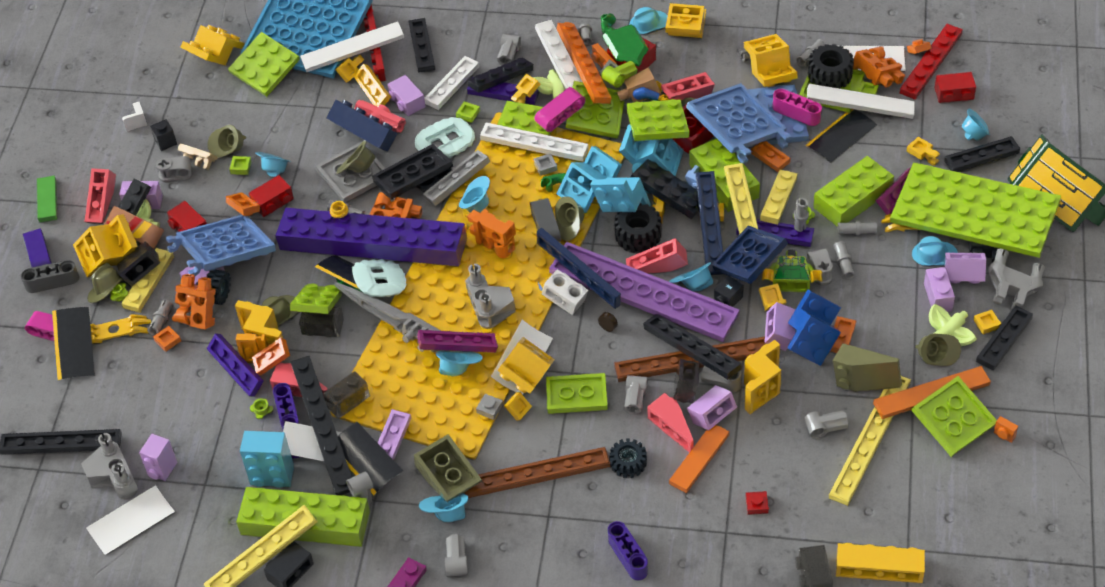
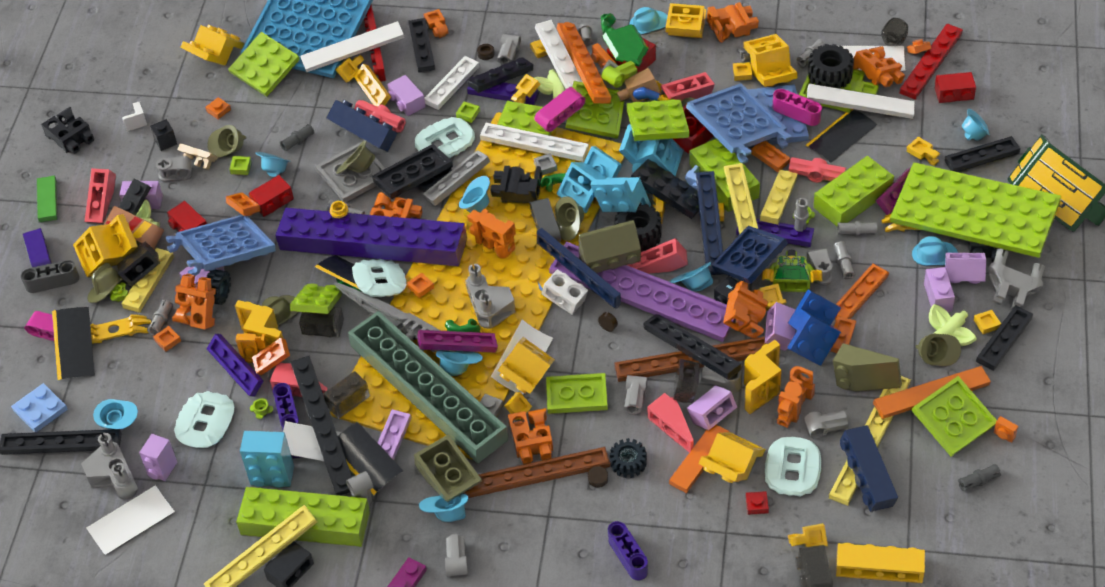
none -> light blue plate [11,383,68,432]
none -> black hips [41,107,94,154]
none -> medium azure piece [93,399,138,429]
none -> light aqua piece [174,391,234,448]
none -> orange plate [205,97,231,120]
none -> dark grey pin [280,124,315,151]
none -> sand green brick [348,311,508,464]
none -> orange plate [407,273,434,298]
none -> orange plate [423,9,449,38]
none -> green piece [445,319,480,333]
none -> dark brown tile [477,44,495,60]
none -> black hips [491,166,542,203]
none -> orange hips [508,408,553,464]
none -> yellow plate [530,40,548,59]
none -> olive slope [579,220,641,273]
none -> dark brown tile [588,466,608,488]
none -> yellow bracket [698,432,766,483]
none -> orange hips [706,2,759,43]
none -> orange hips [723,281,768,339]
none -> yellow plate [733,62,752,81]
none -> light aqua piece [764,437,821,497]
none -> orange hips [777,366,815,428]
none -> yellow plate [788,523,828,550]
none -> coral piece [789,157,846,183]
none -> orange tile [835,264,889,319]
none -> dark blue brick [840,425,898,512]
none -> clear smoke hair [881,18,908,46]
none -> dark grey pin [958,464,1001,491]

